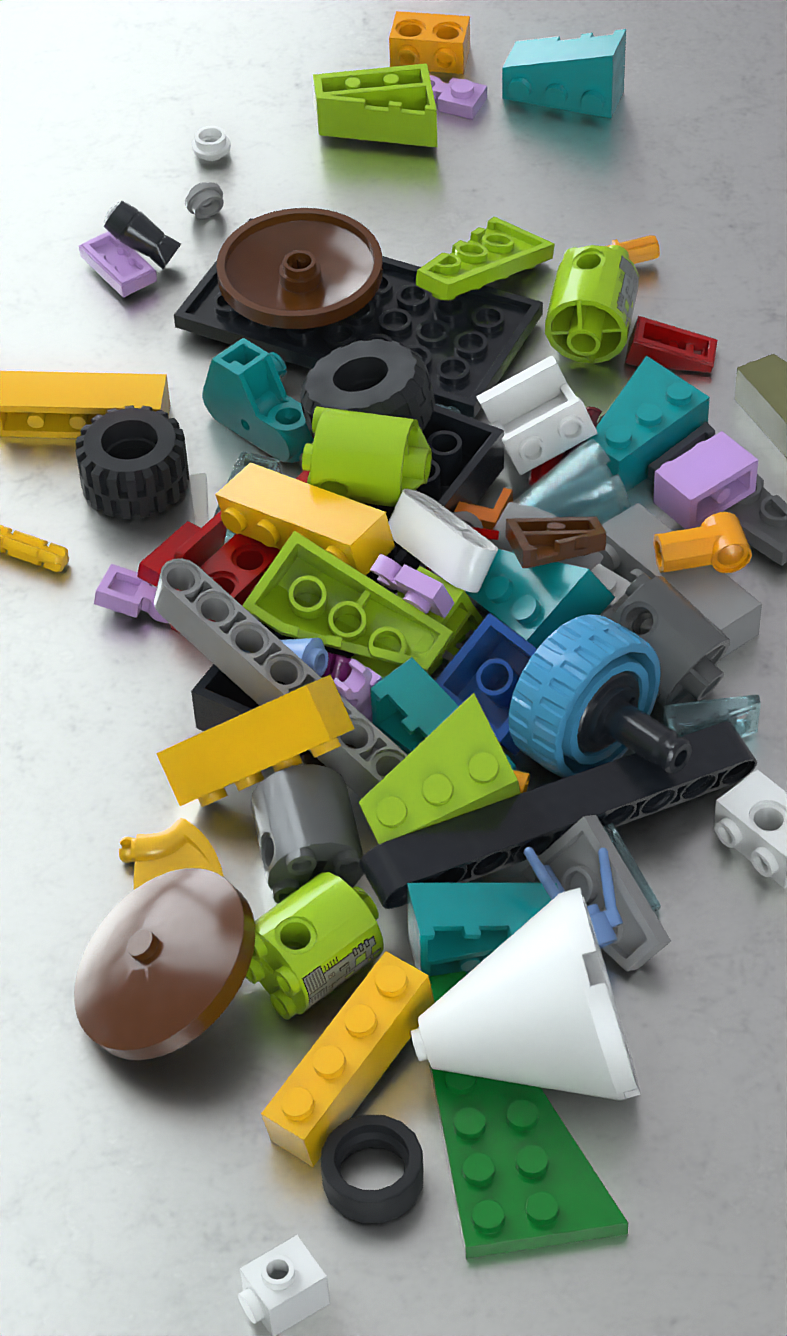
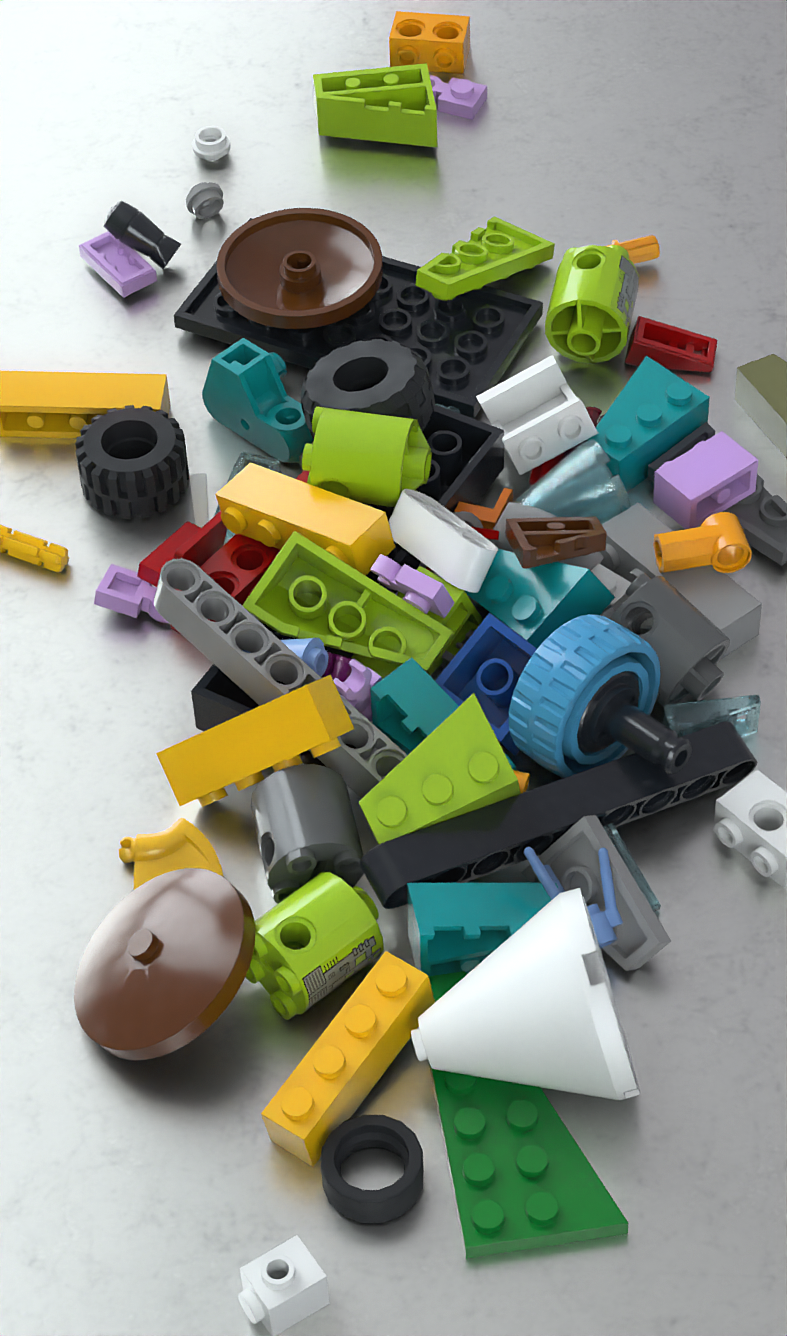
teal wedge [502,29,626,119] -> none

